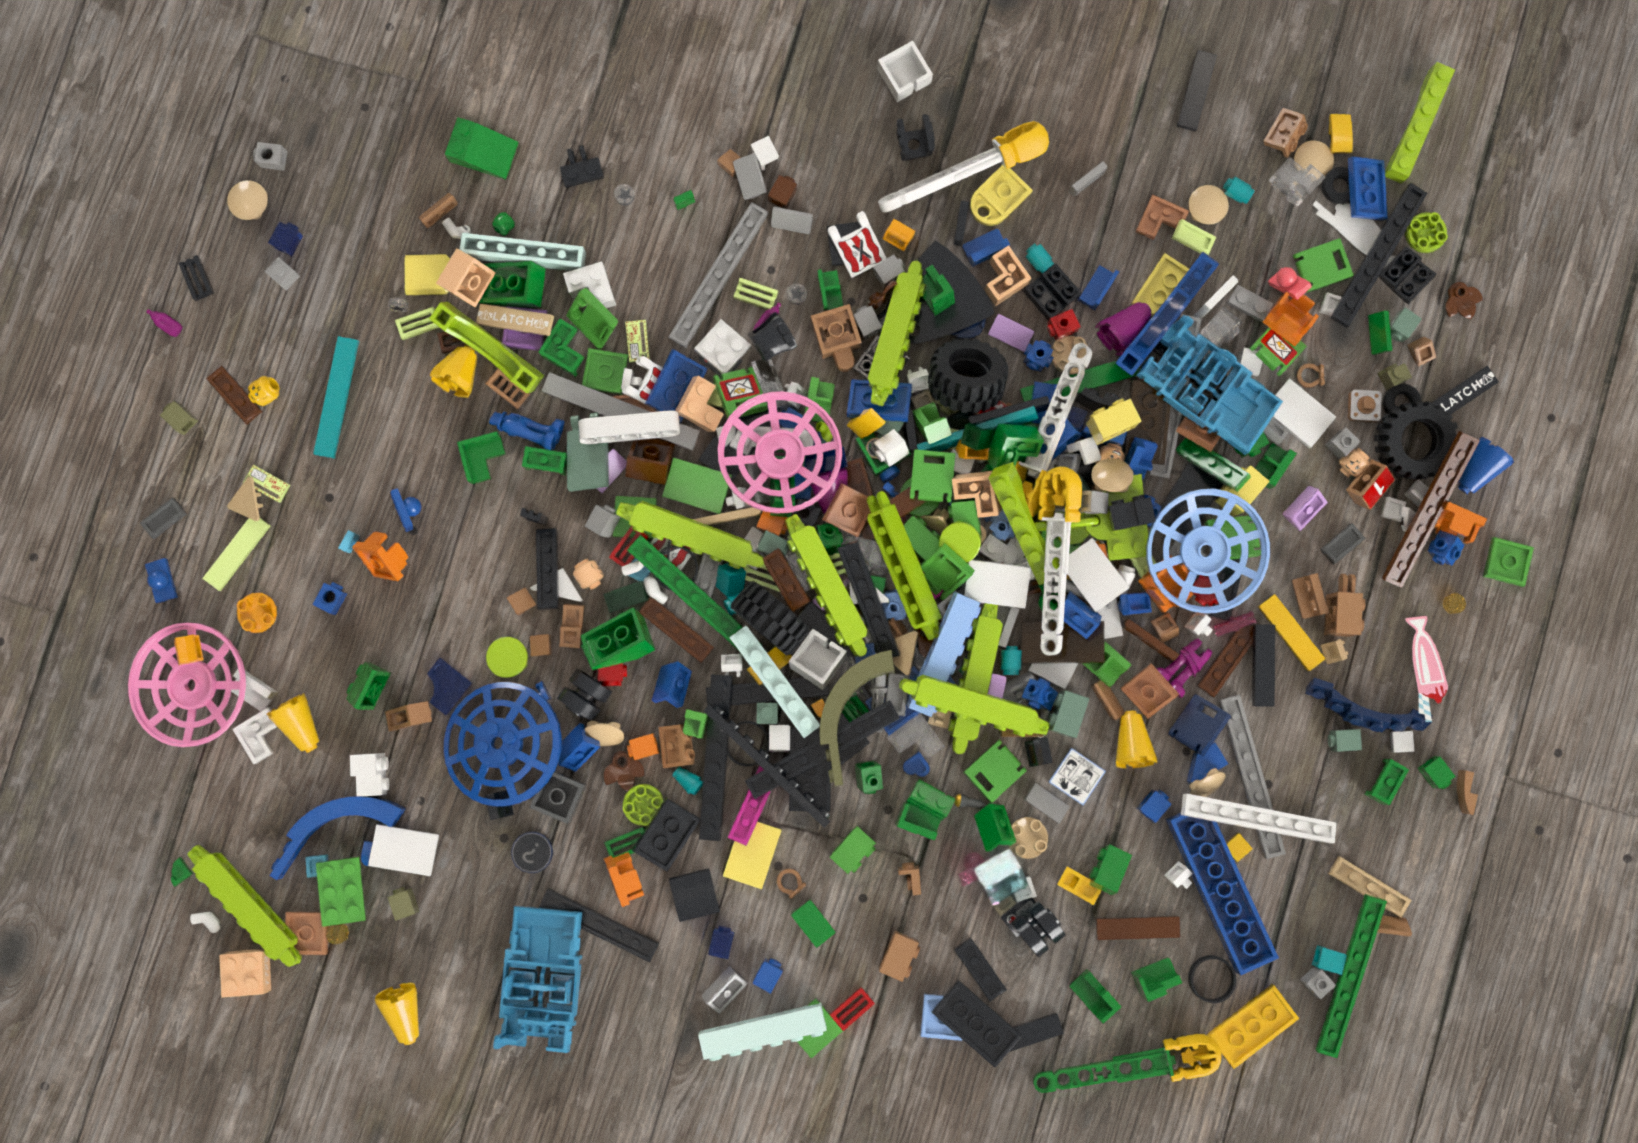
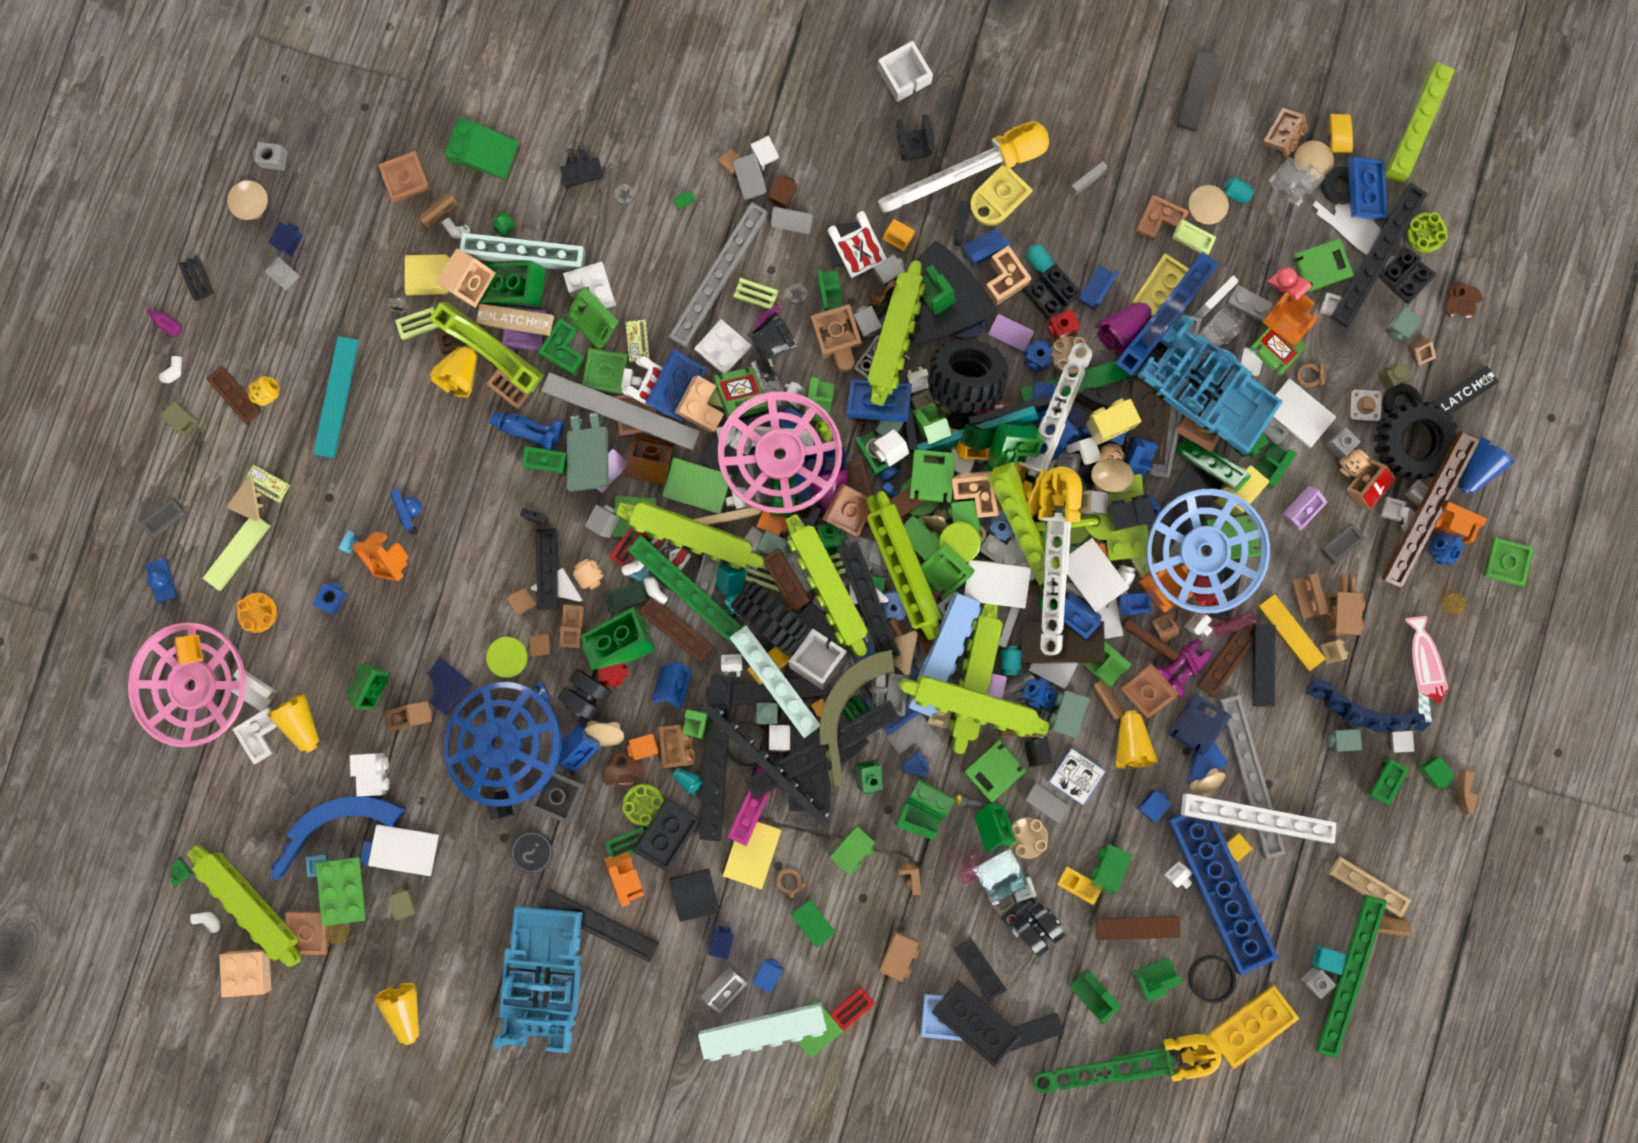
green panel [457,431,506,484] -> none
white beam [578,411,680,444] -> none
yellow slope [847,408,886,439] -> none
green tile [1368,311,1392,355] -> none
none -> white arm [159,356,182,383]
none -> nougat tile [378,151,430,203]

